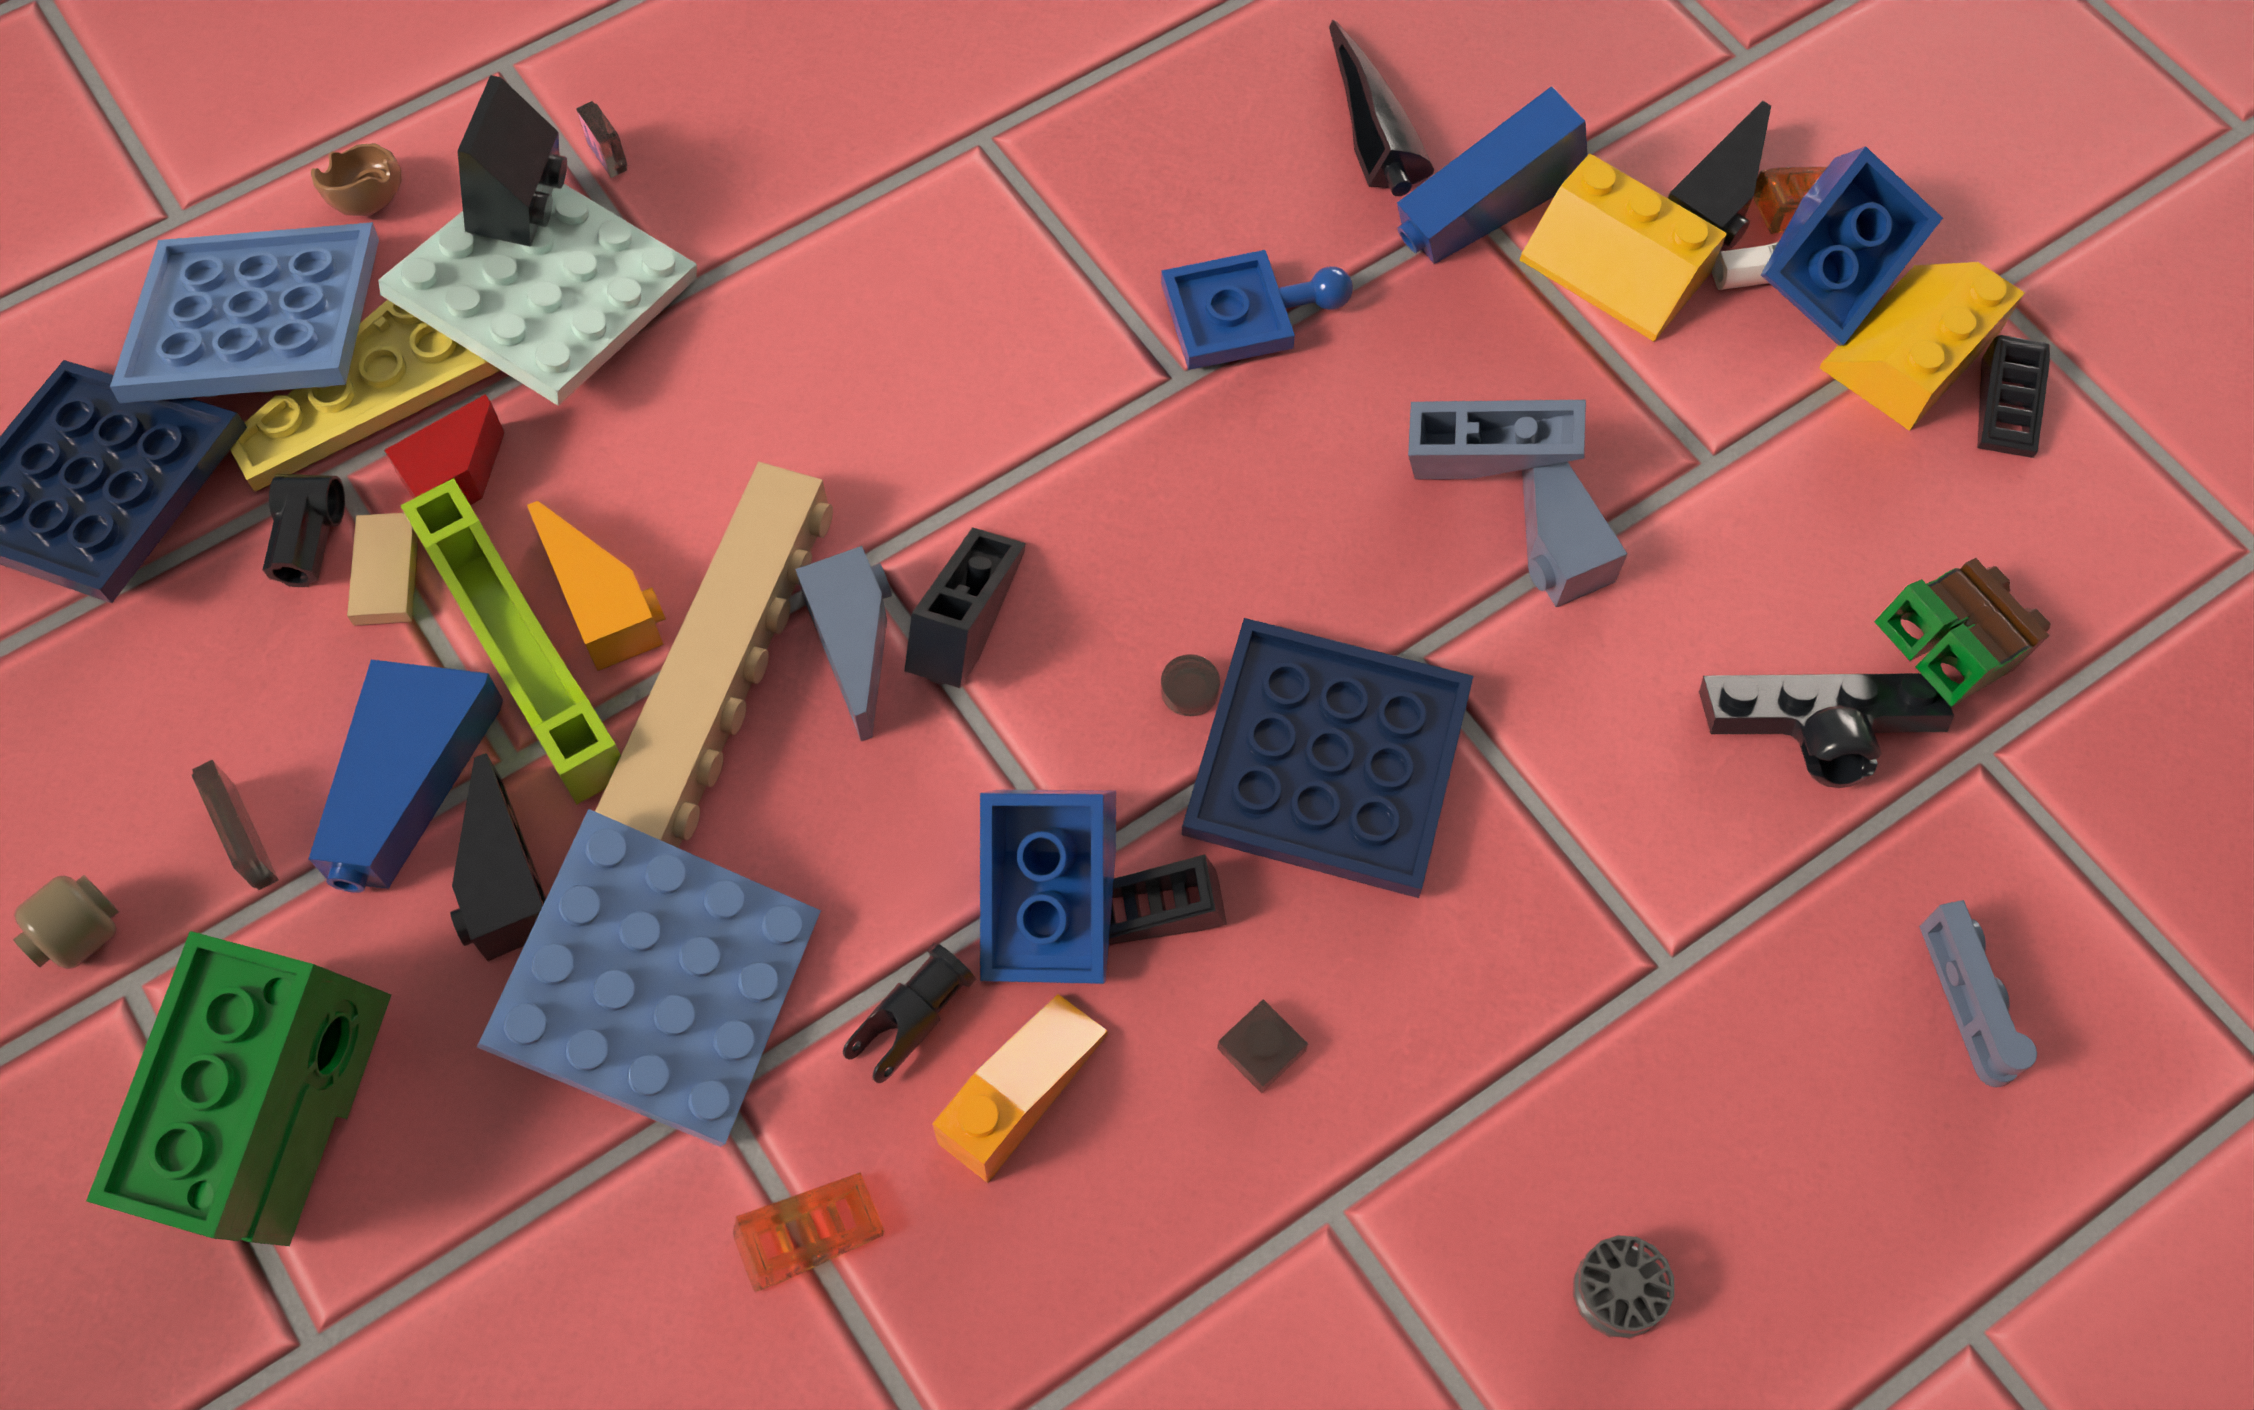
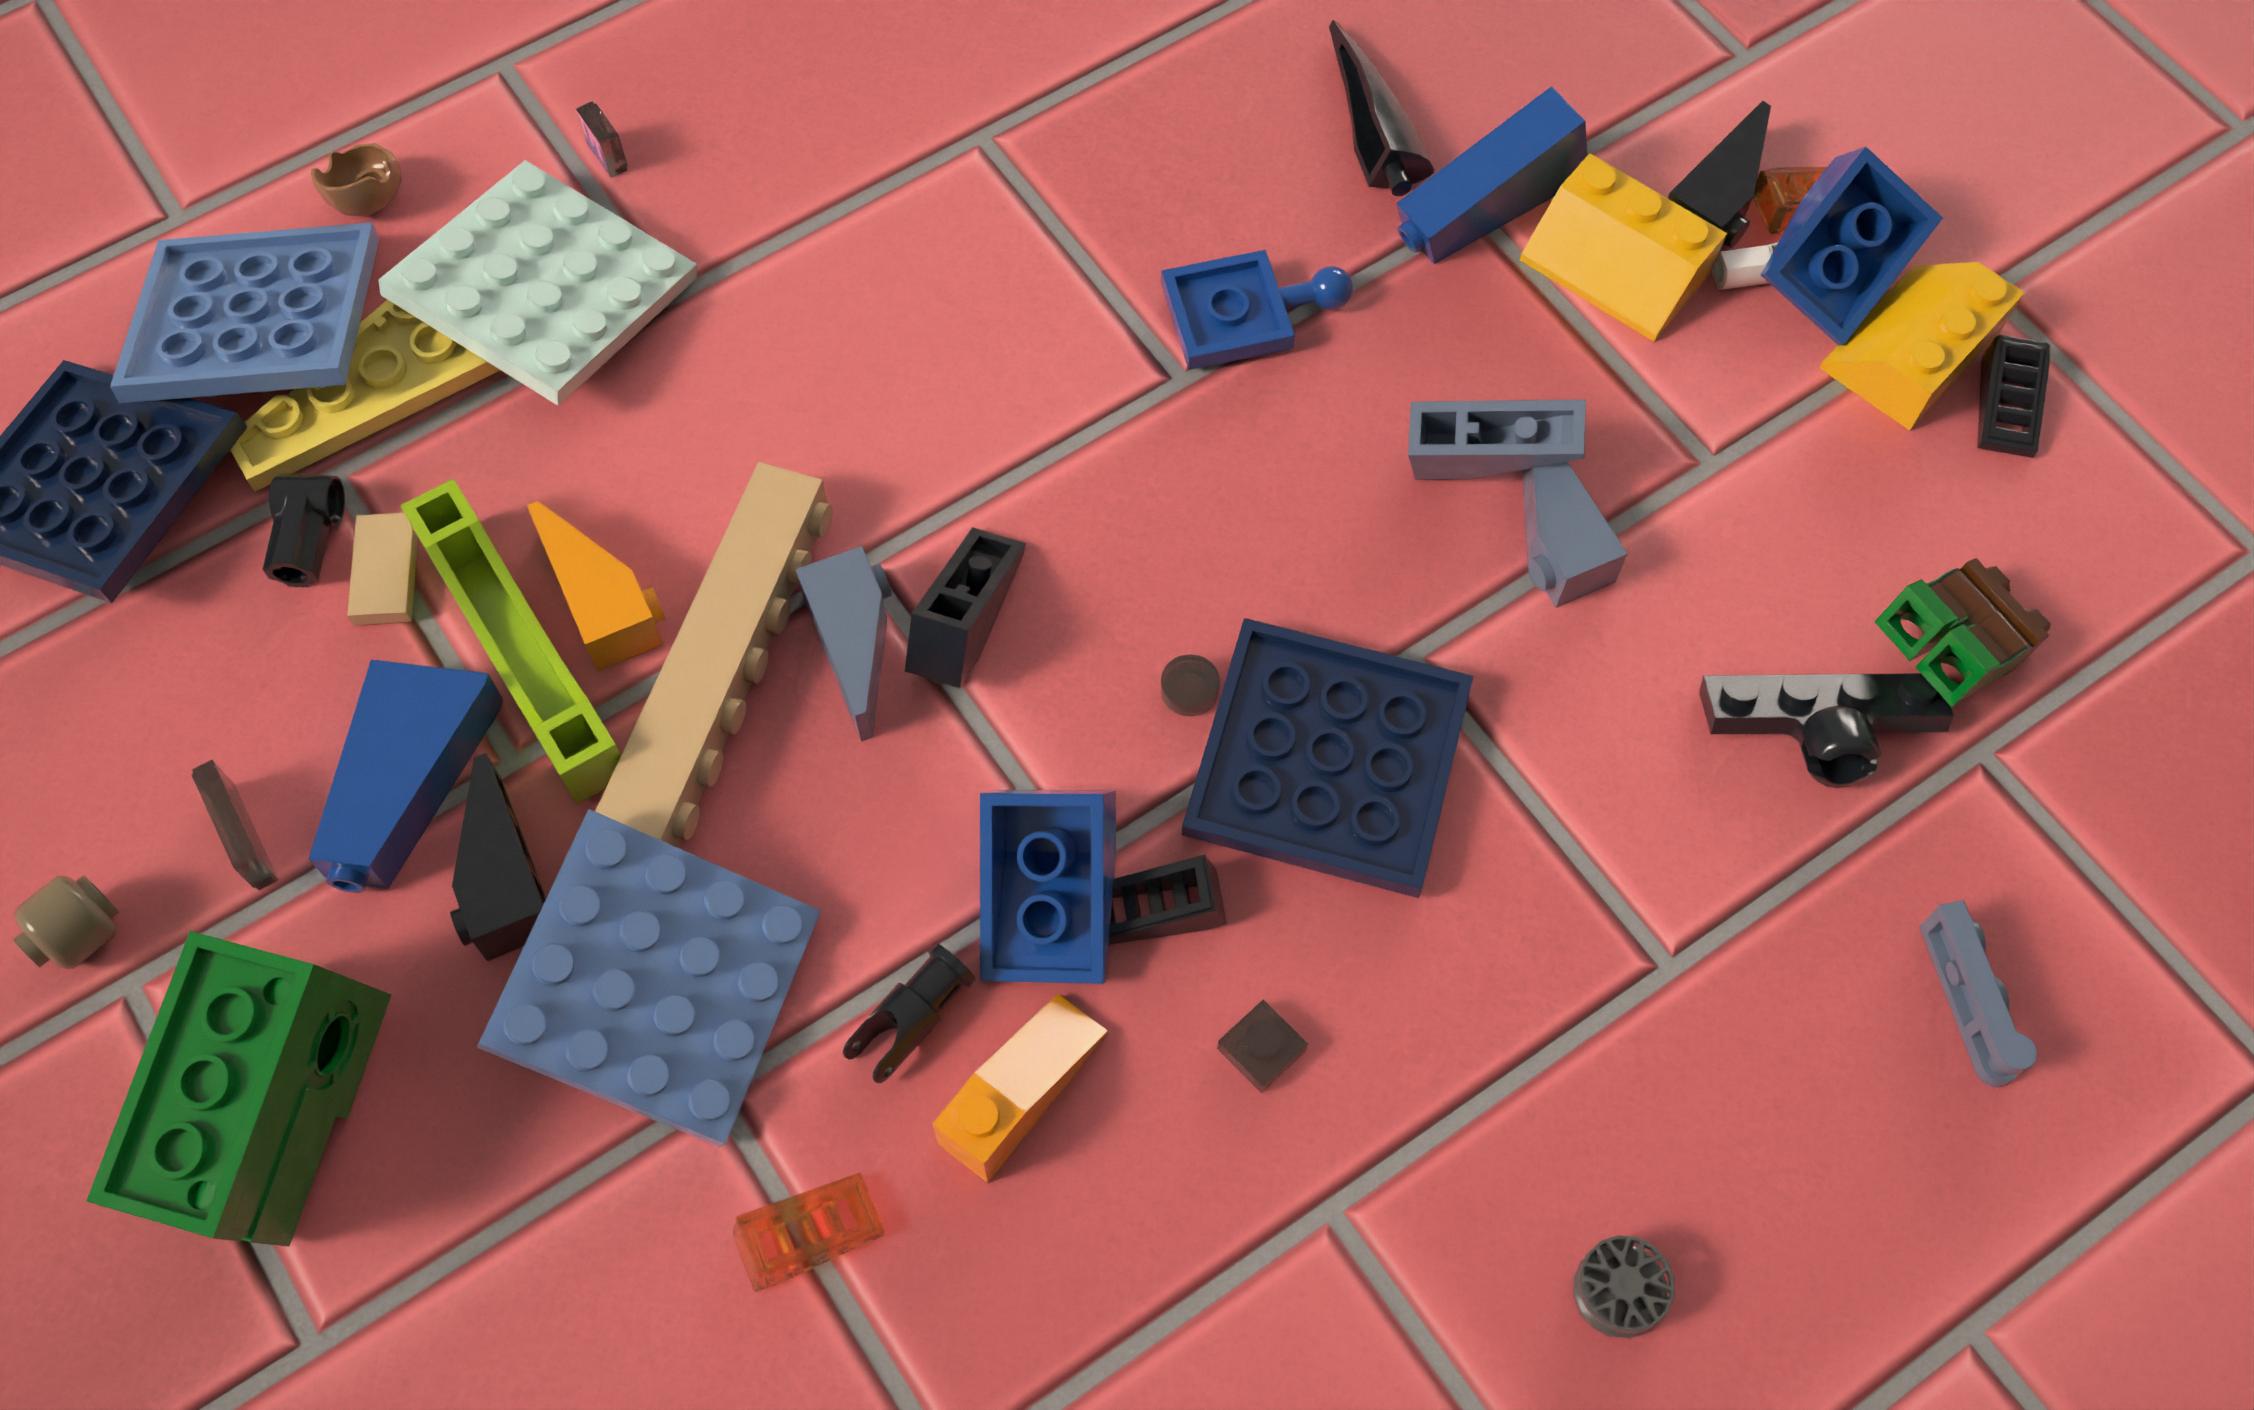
red slope [384,394,505,505] -> none
black slope [457,75,567,247] -> none

